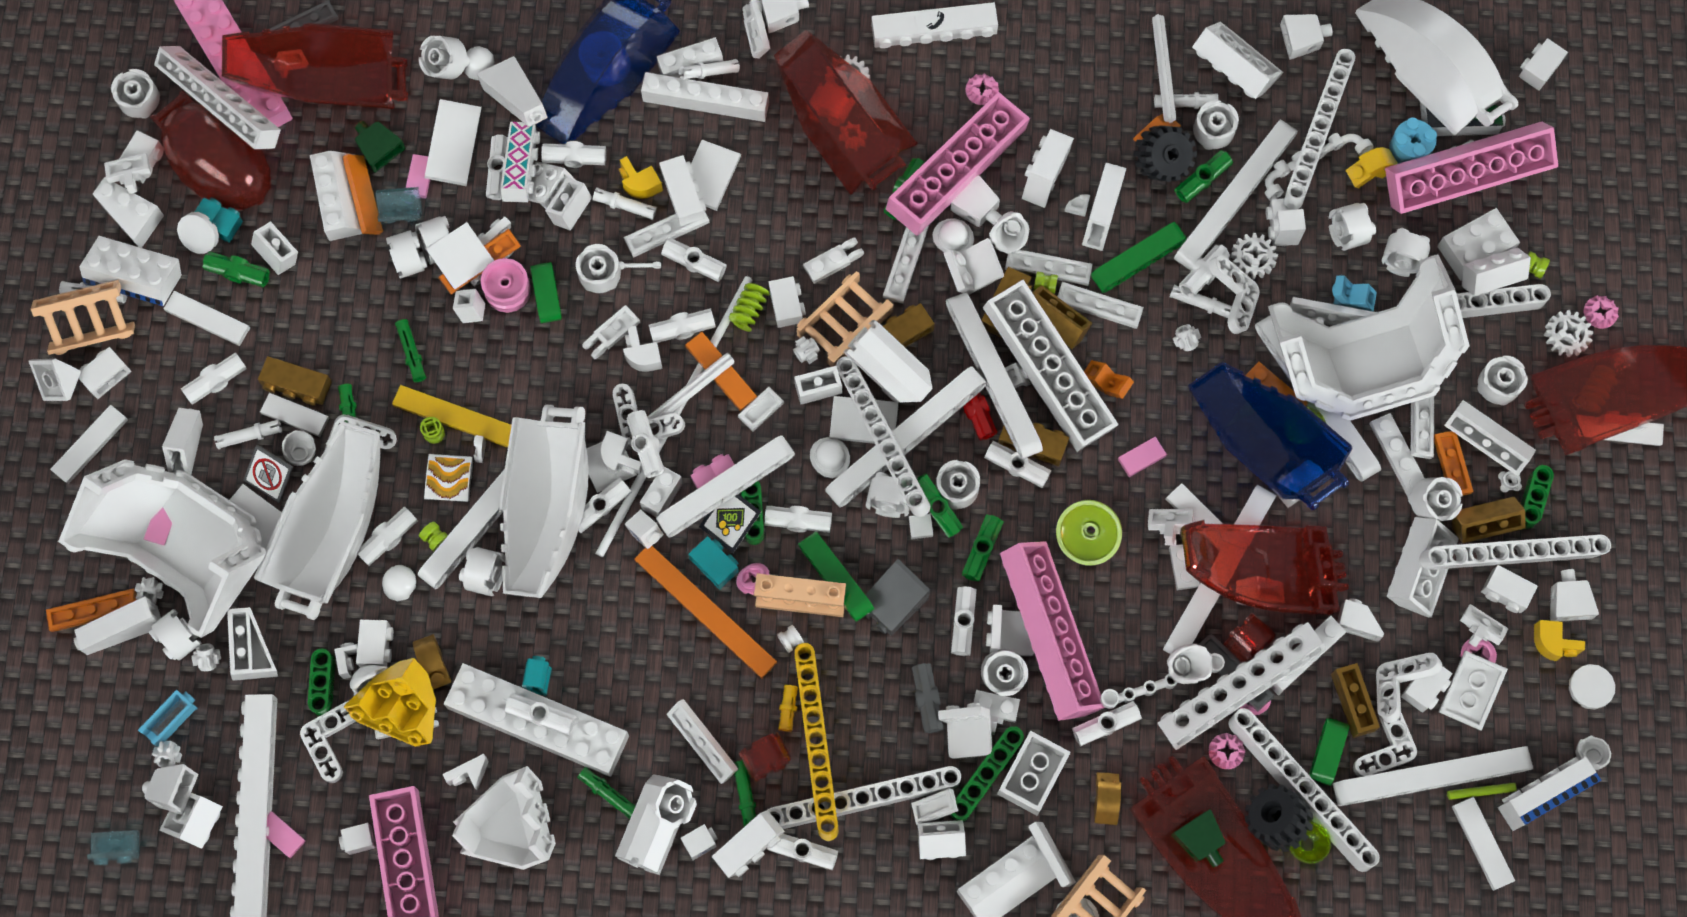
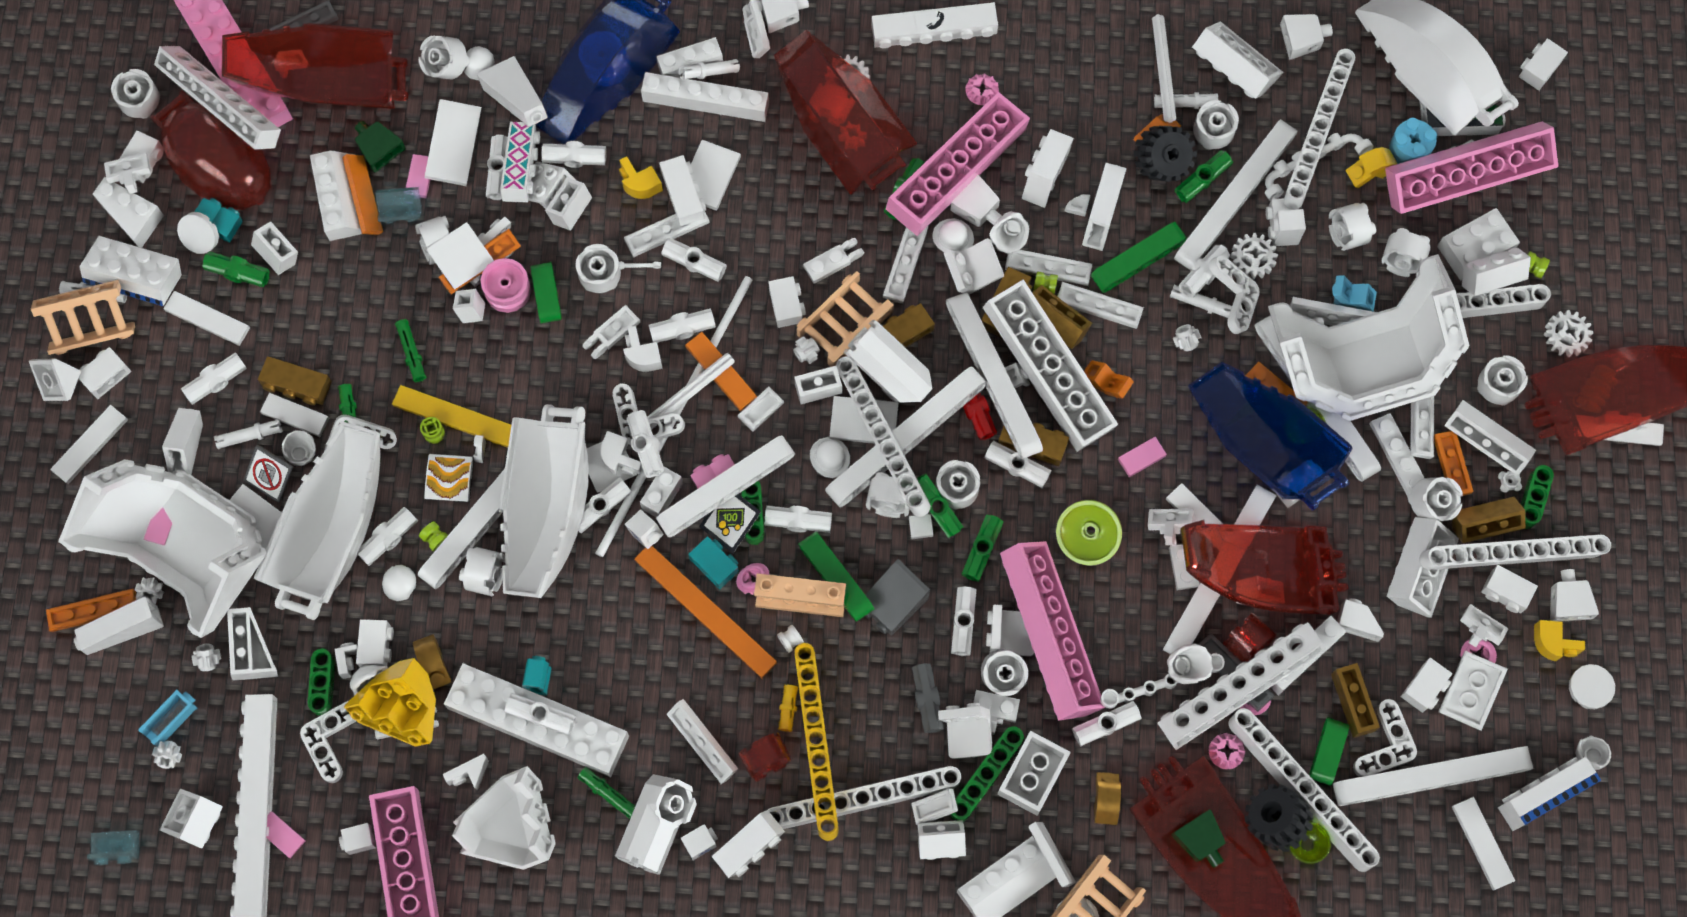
white torso [142,764,199,814] -> none
white brick [149,609,202,661] -> none
white brick [386,230,428,278] -> none
white pin [593,188,657,220] -> none
lime piece [729,283,770,332] -> none
green pin [734,760,757,827] -> none
white piece [767,834,838,871] -> none
white beam [1376,653,1442,723] -> none
lime bar [1447,783,1517,800] -> none
bright pink gear [1584,295,1619,329] -> none

